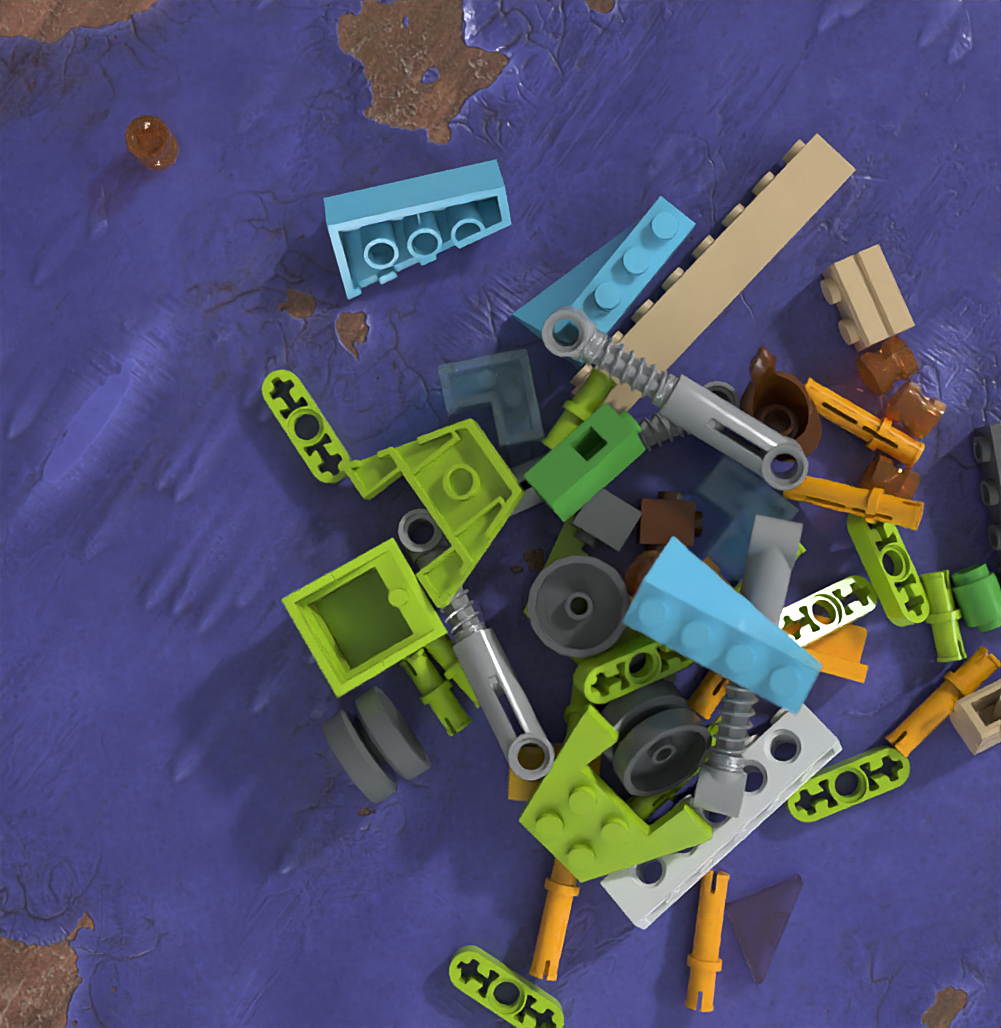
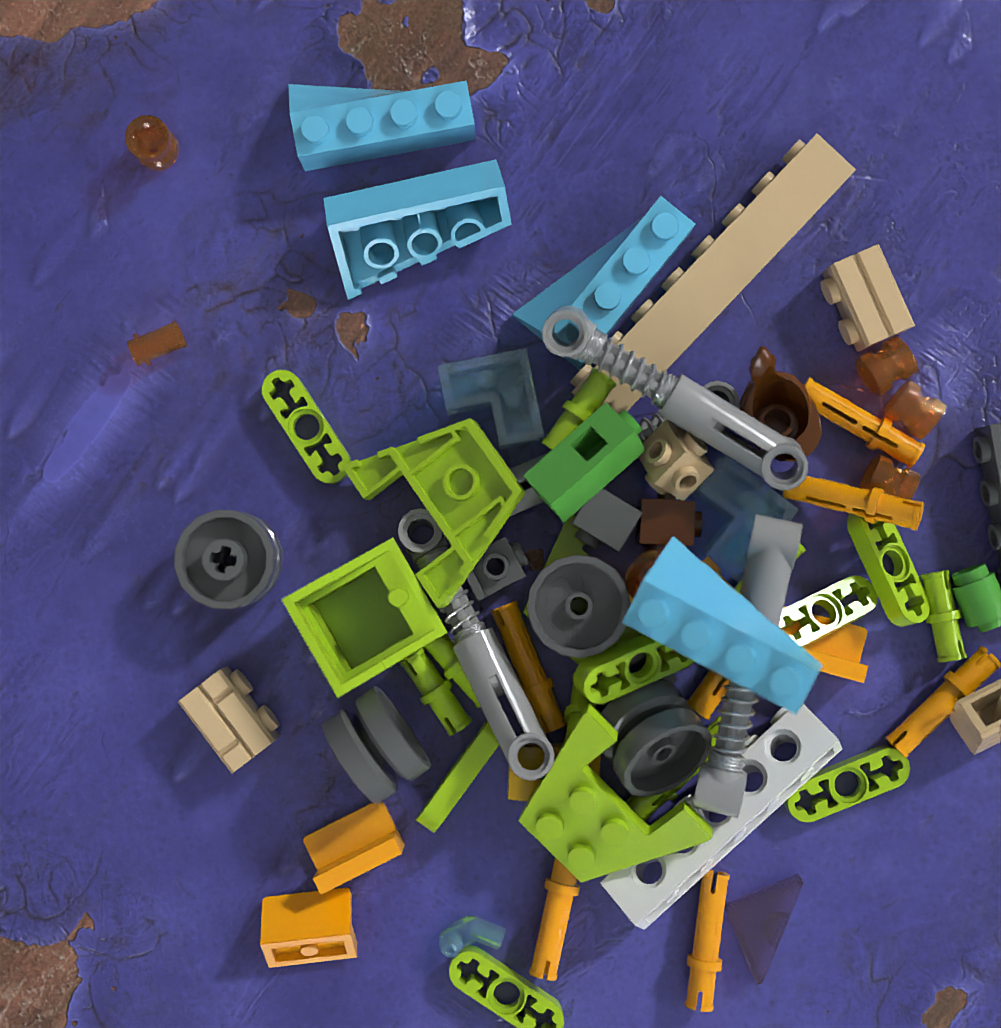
none -> clear orange pin [127,320,188,366]
none -> dark grey wheel [174,510,283,609]
none -> tan brick [178,666,280,773]
none -> light orange panel [260,887,357,968]
none -> medium azure wedge [288,80,476,171]
none -> light orange panel [303,801,405,895]
none -> lime beam [415,720,499,833]
none -> clear light blue arm [439,915,506,957]
none -> dark grey brick [467,537,530,601]
none -> light orange pin [490,601,567,734]
none -> tan brick [639,420,714,501]

